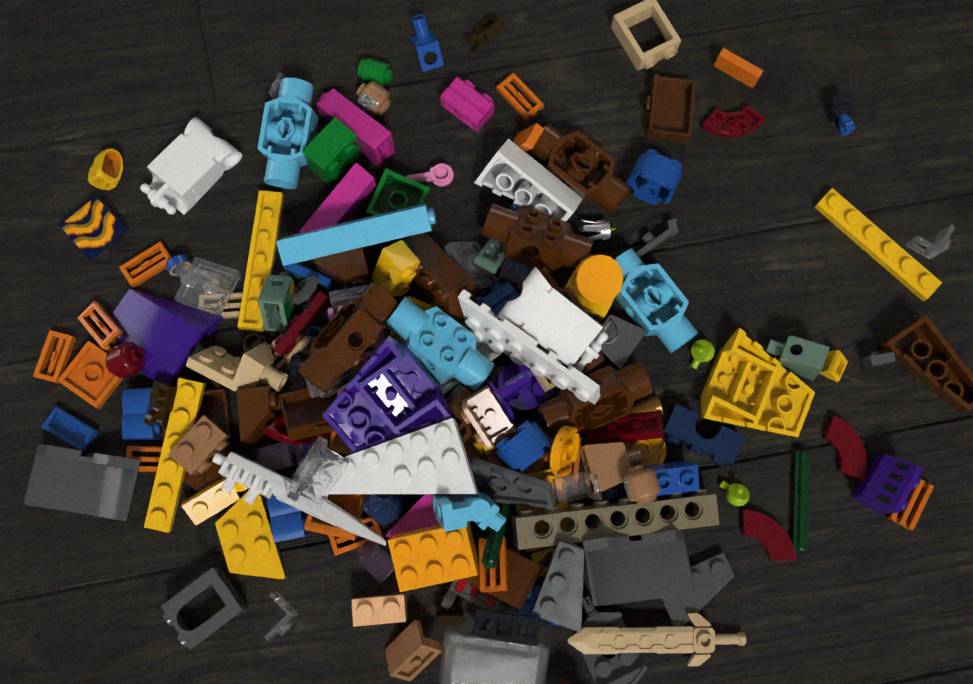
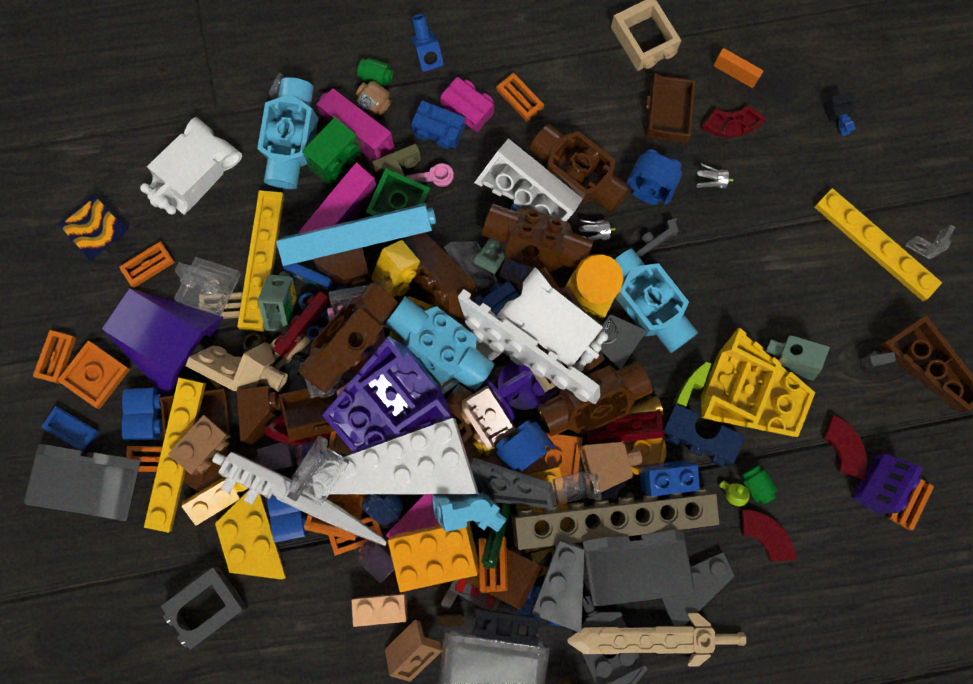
orange tile [78,301,124,351] -> none
yellow rock [87,148,123,190] -> none
dark red head [105,342,145,378] -> none
dark brown plate [144,380,177,427] -> none
blue tile [165,255,192,276] -> none
clear bracket [264,591,298,641] -> none
dark grey tile [291,275,319,305] -> none
dark brown plate [465,15,505,53] -> none
orange tile [513,123,544,152] -> none
light orange tile [550,425,580,477] -> none
medium nougat head [623,464,661,505] -> none
lime piece [690,340,715,369] -> none
dark green axle [792,451,810,551] -> none
yellow slope [819,350,848,382] -> none
none -> olive slope [372,144,421,177]
none -> blue brick [411,100,466,149]
none -> lime slope [672,362,711,407]
none -> flat silver piece [696,163,733,189]
none -> green brick [742,465,778,505]

